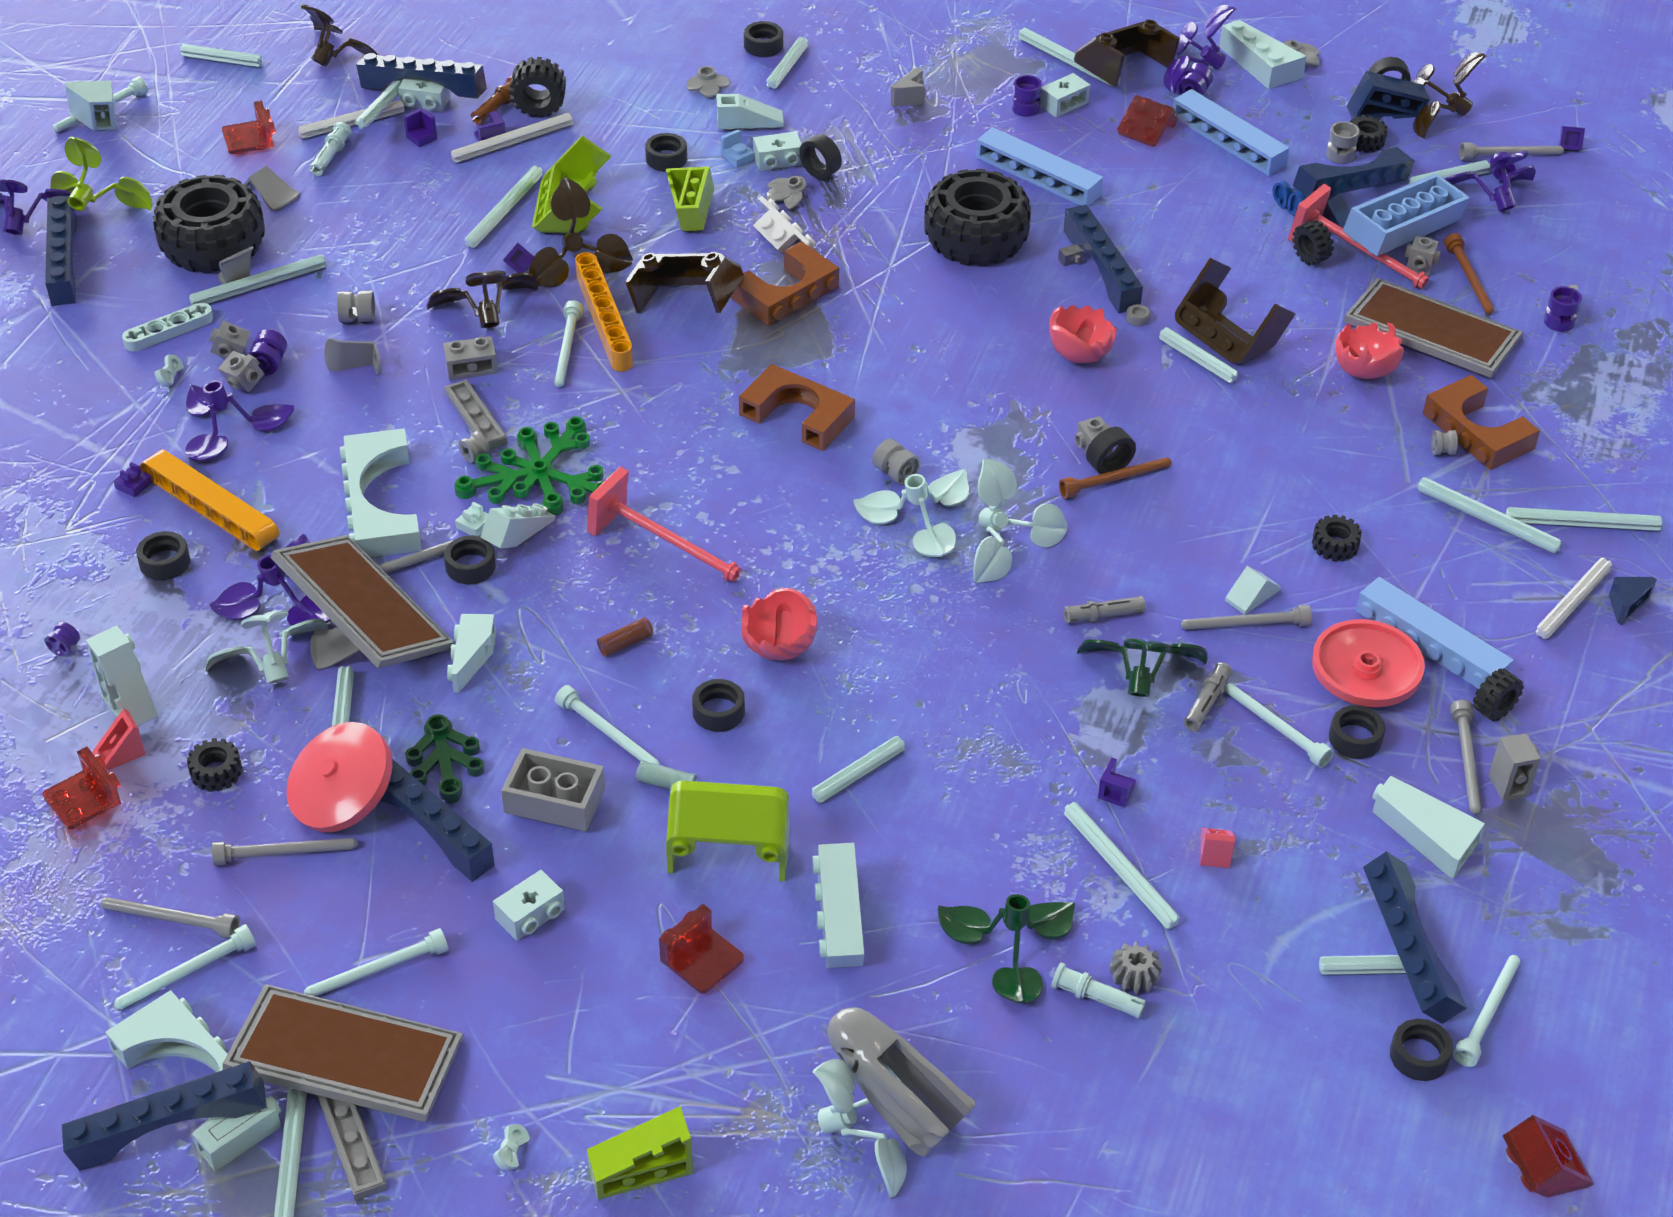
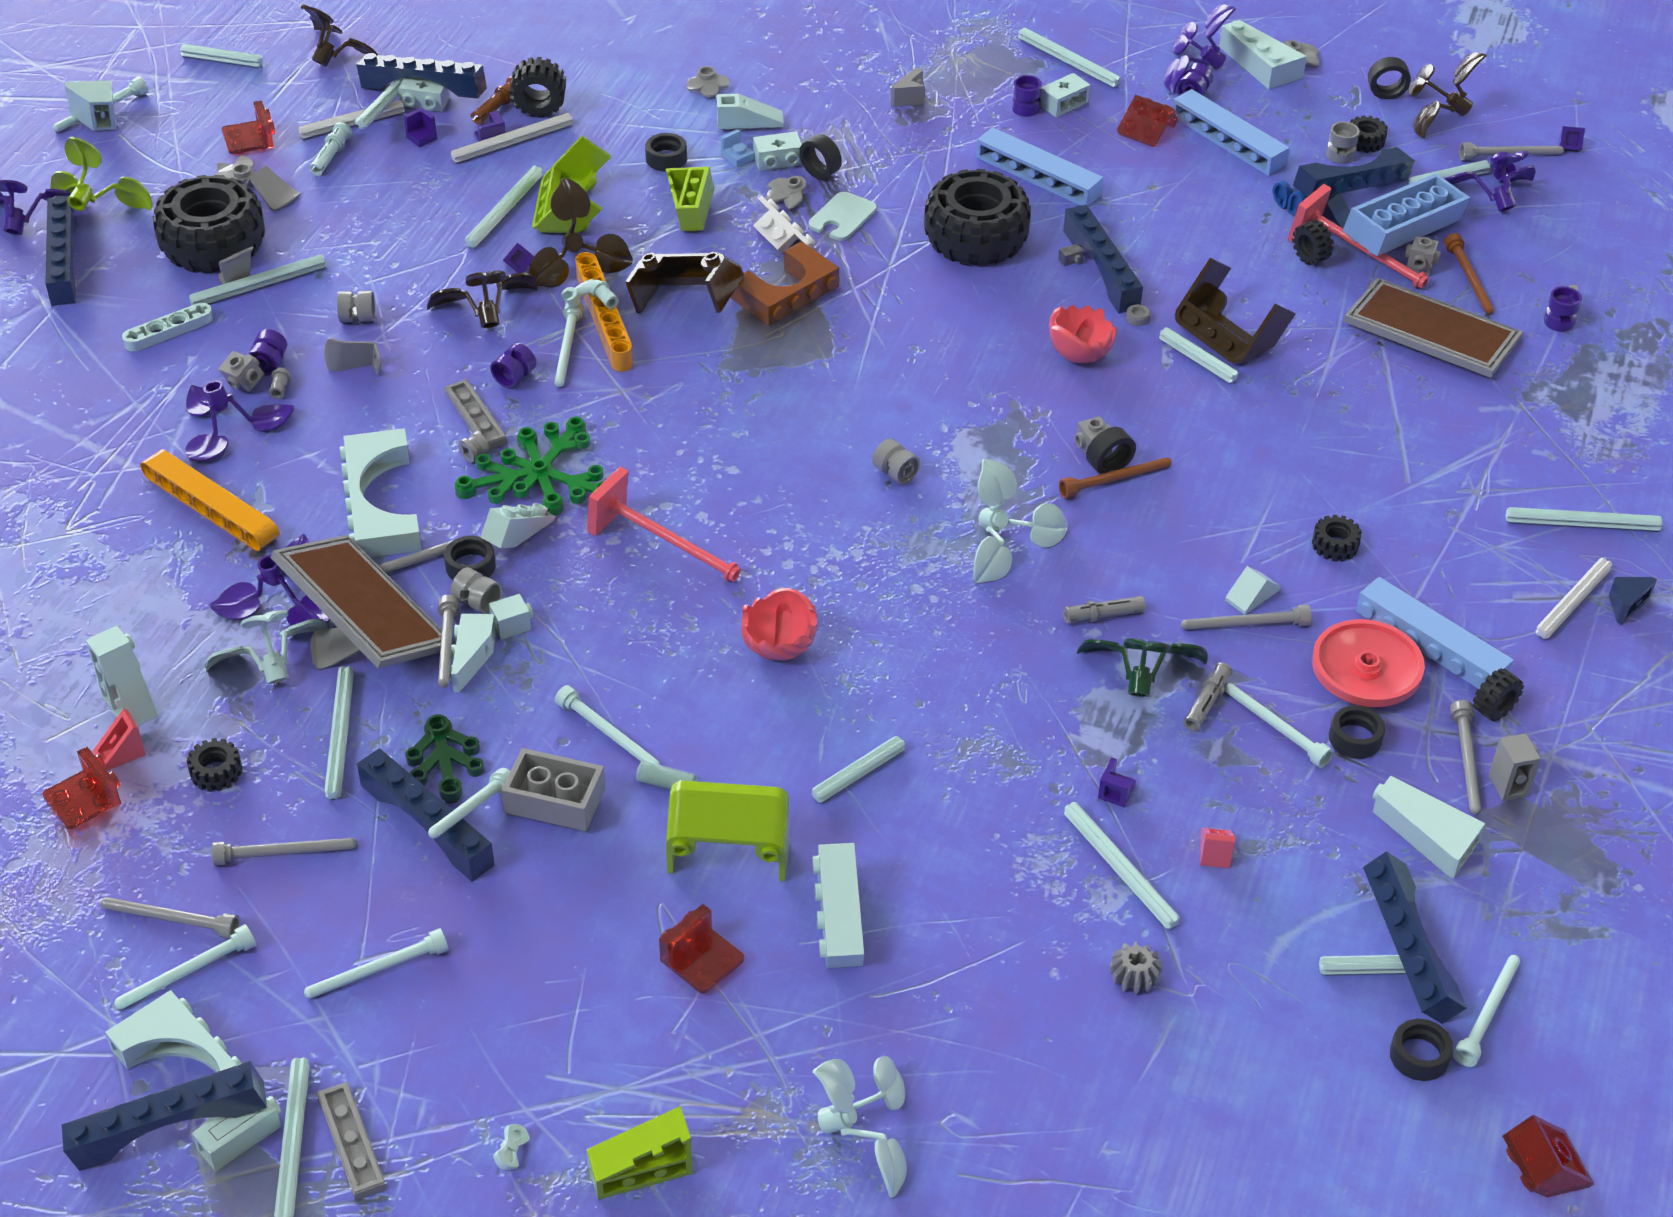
dark purple wheel [44,622,80,656] -> none
dark purple tile [113,462,152,497] -> none
black tyre [136,531,190,580] -> none
light aqua piece [155,354,183,386] -> none
light grey brick [209,320,250,359] -> none
reddish brown door [223,984,463,1122] -> none
coral dish [287,722,392,832] -> none
light grey brick [443,336,498,380] -> none
light aqua tile [455,502,488,536] -> none
light aqua brick [493,870,565,941] -> none
dark orange piece [597,617,654,657] -> none
black tyre [692,679,745,732] -> none
dark orange arch [739,364,855,451] -> none
black tyre [744,21,783,57] -> none
light aqua axle [766,37,808,89] -> none
light grey piece [827,1007,976,1157] -> none
light aqua plant [854,469,969,557] -> none
dark green plant [938,894,1075,1004] -> none
light aqua pin [1051,962,1146,1019] -> none
dark brown windscreen [1074,19,1180,87] -> none
coral piece [1335,322,1404,379] -> none
dark blue wedge [1347,71,1430,119] -> none
light aqua axle [1417,477,1562,553] -> none
dark orange arch [1423,375,1540,470] -> none
light grey wheel [1431,430,1458,455] -> none
none -> light grey plate [213,155,254,184]
none -> light grey pin [268,368,291,399]
none -> light aqua piece [428,768,510,839]
none -> light grey piece [438,595,460,688]
none -> light grey wheel [450,567,502,614]
none -> light aqua brick [489,594,533,640]
none -> dark purple wheel [490,343,536,388]
none -> light aqua piece [561,279,619,309]
none -> light aqua piece [809,192,876,241]

